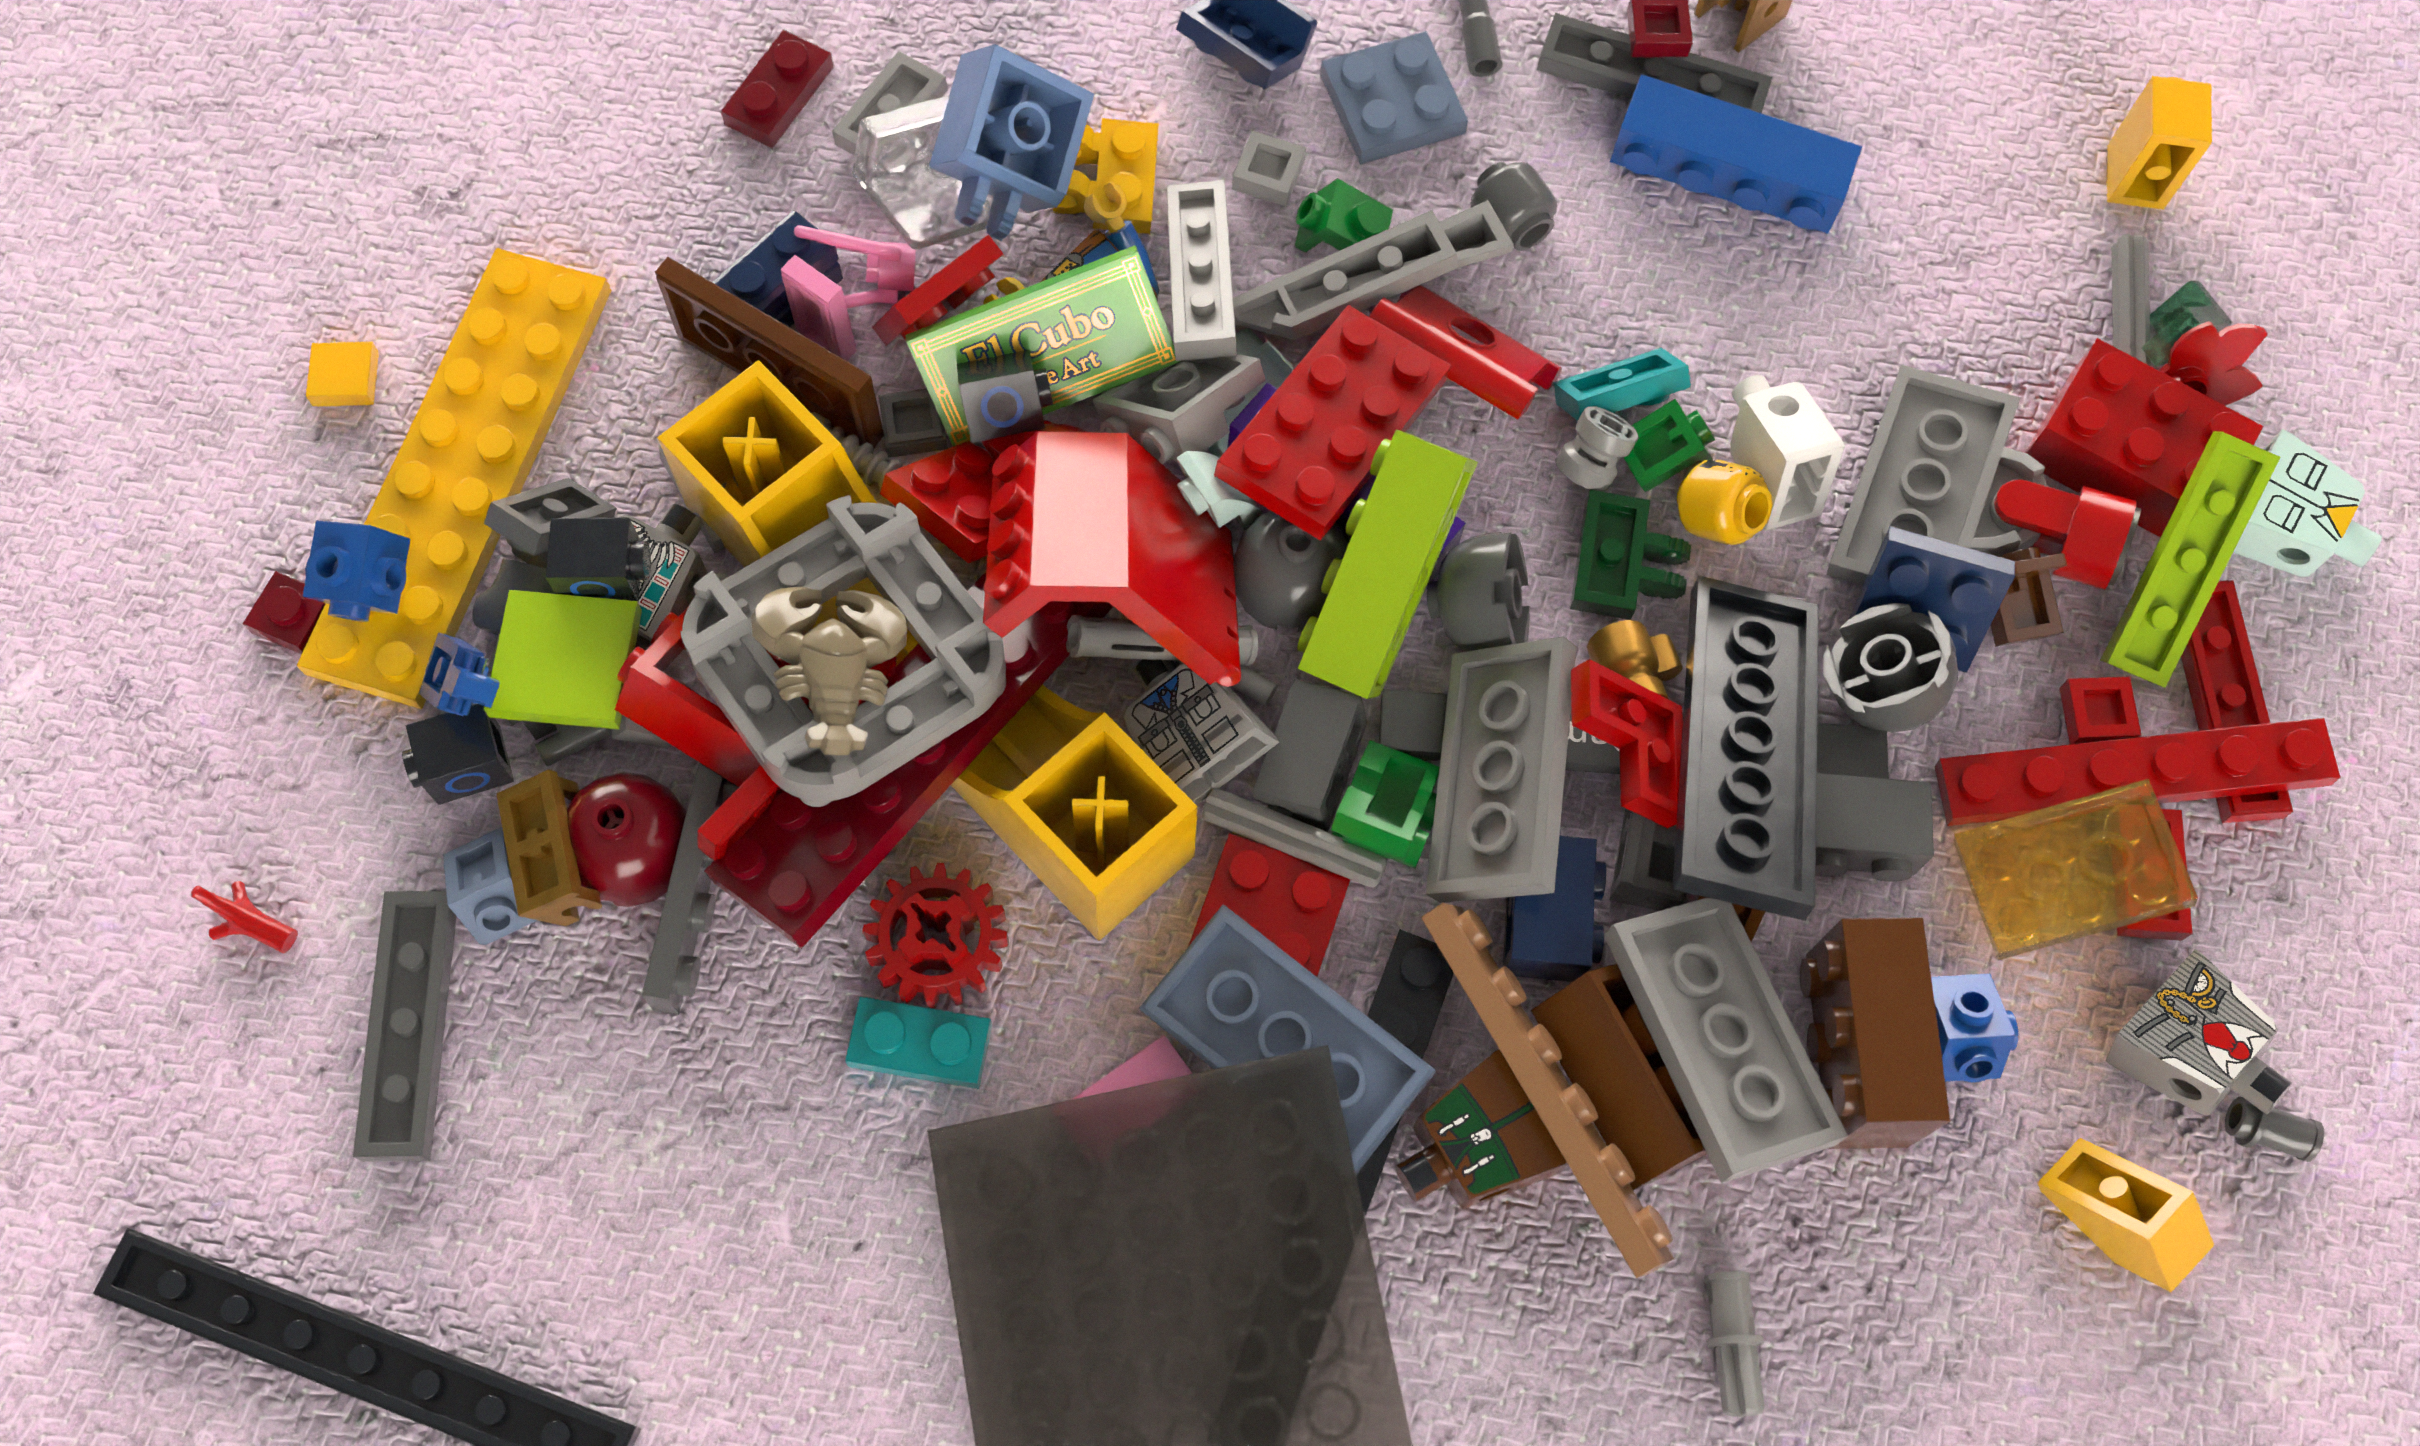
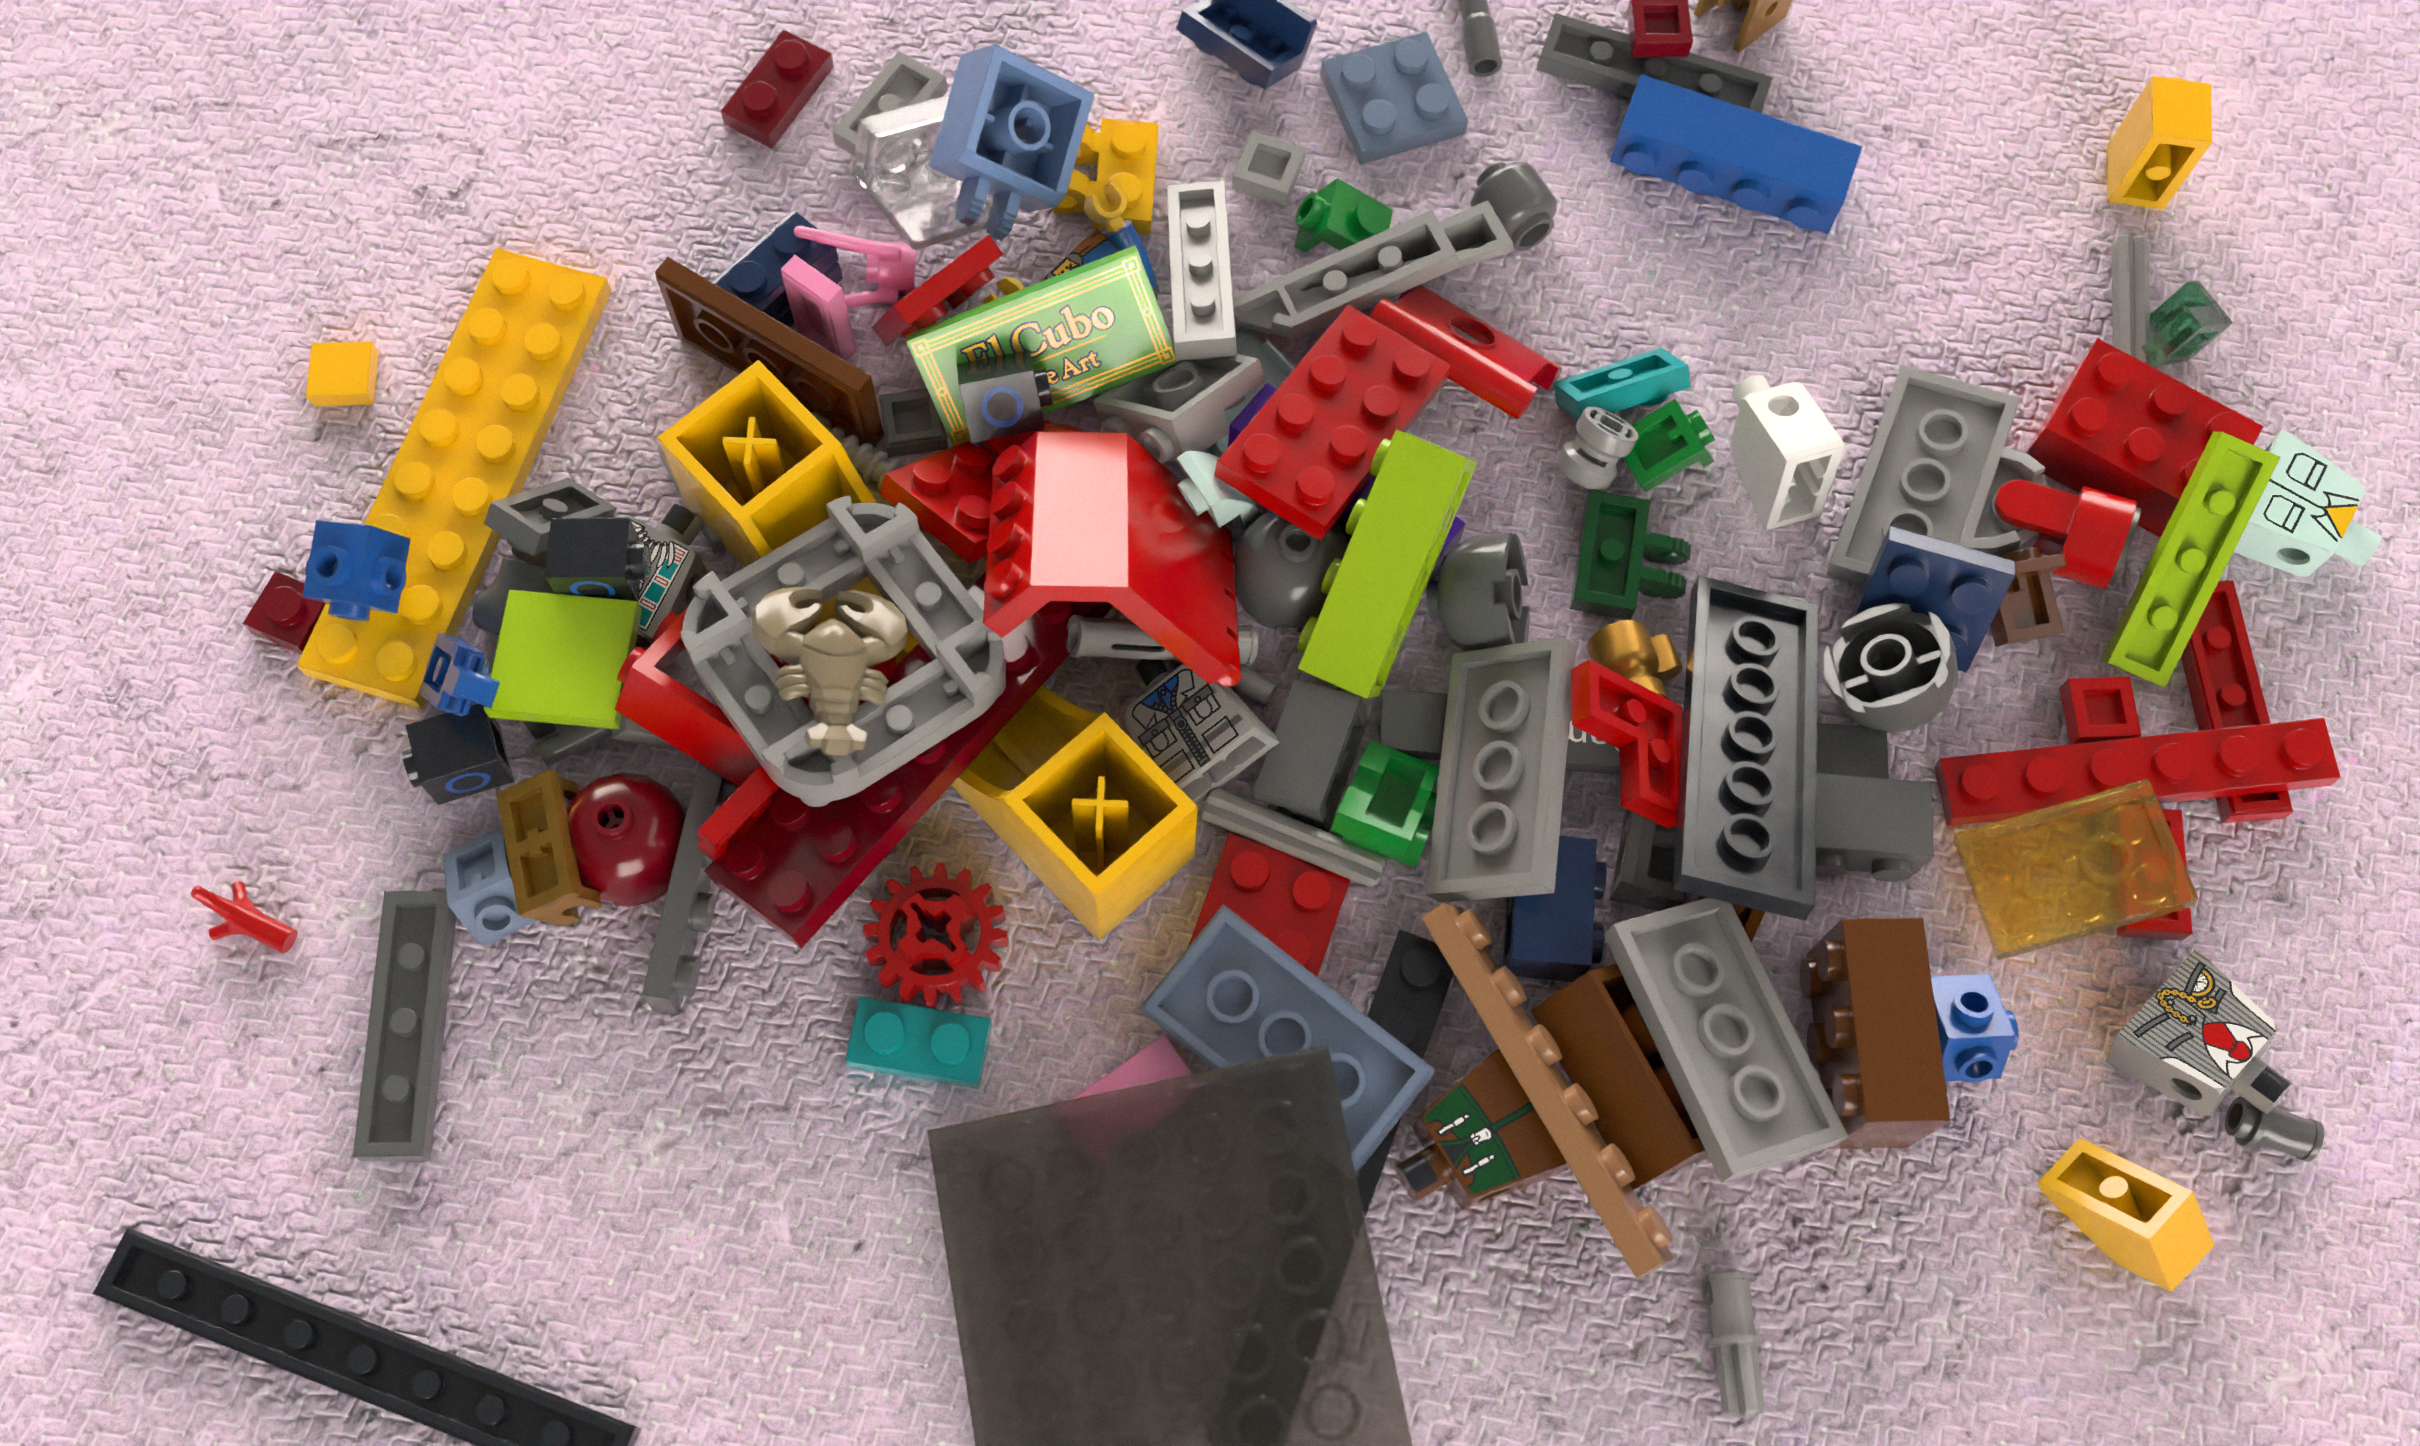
yellow head [1677,460,1772,545] -> none
red plate [2159,321,2268,406] -> none

